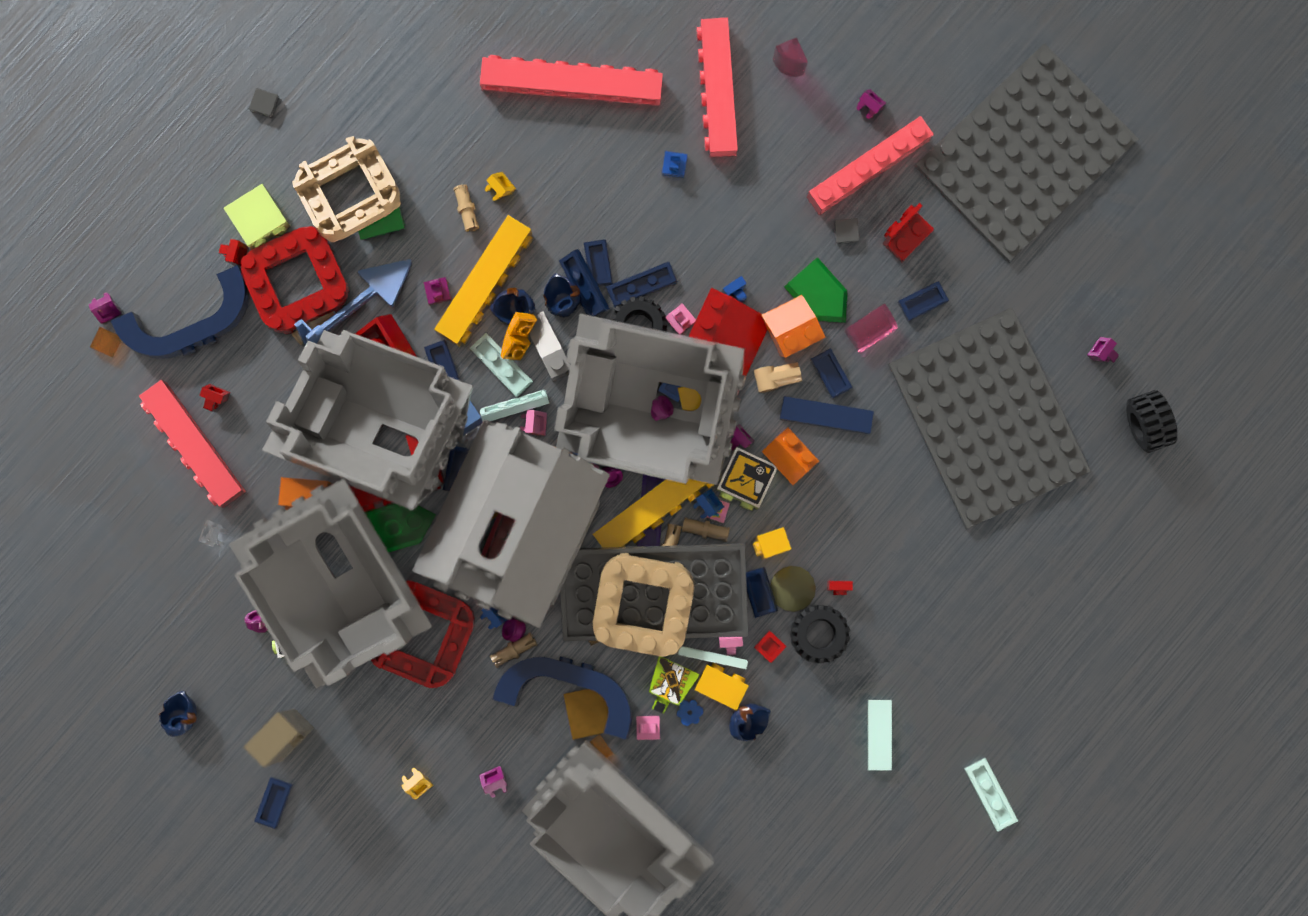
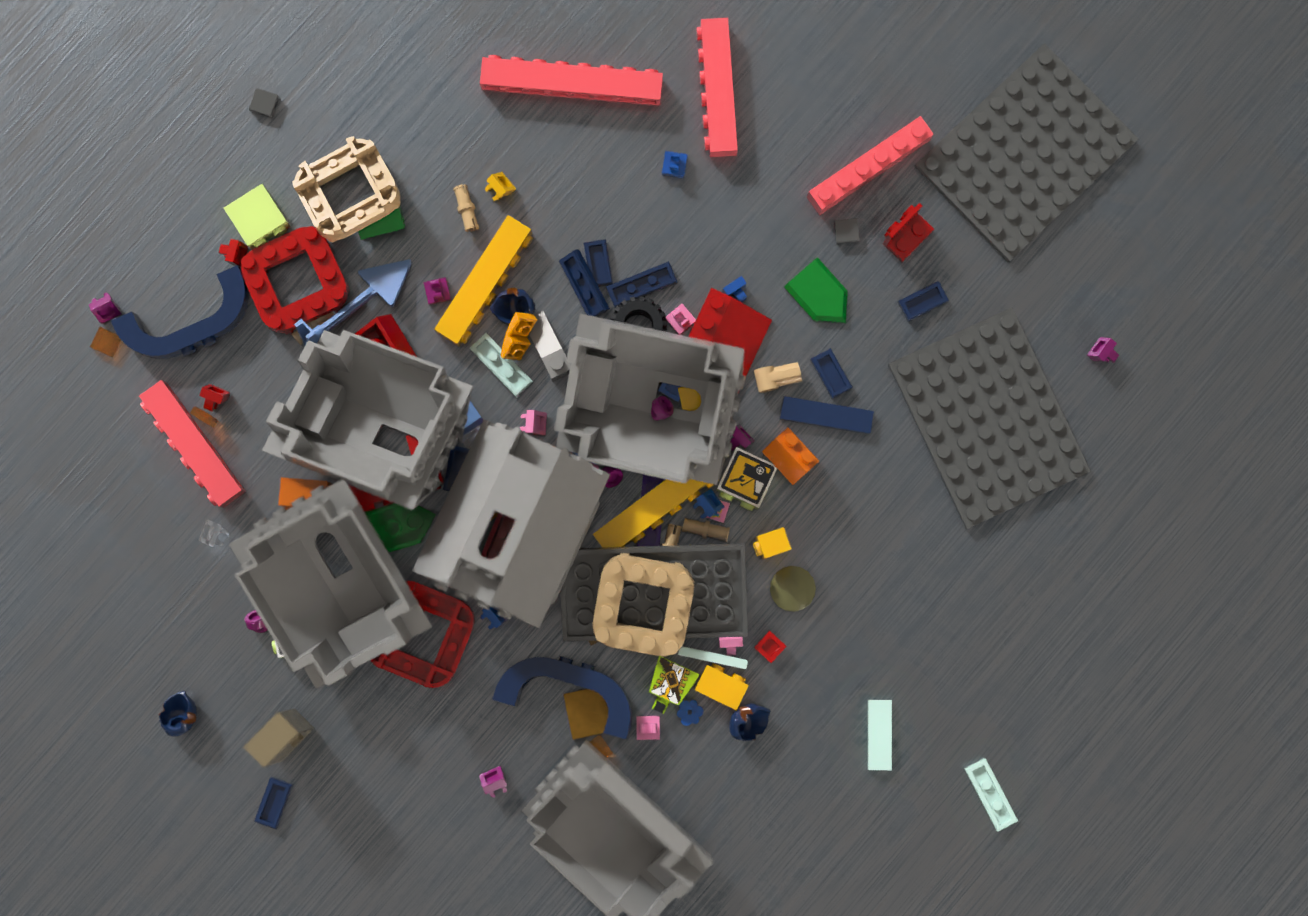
yellow tile [401,768,433,800] -> none
dark blue tile [424,340,460,381] -> none
light aqua tile [480,390,549,421] -> none
tan pin [490,633,537,668] -> none
magenta tile [502,618,526,642] -> none
dark blue hair [543,273,580,318] -> none
dark blue tile [746,567,778,618] -> none
orange slope [761,295,826,358] -> none
clear pink brick [773,37,808,77] -> none
black tyre [790,605,850,663] -> none
red plate [827,581,853,595] -> none
clear pink brick [845,303,897,354] -> none
magenta tile [856,89,887,119] -> none
black tyre [1126,390,1178,453] -> none
none -> clear orange tile [190,406,218,428]

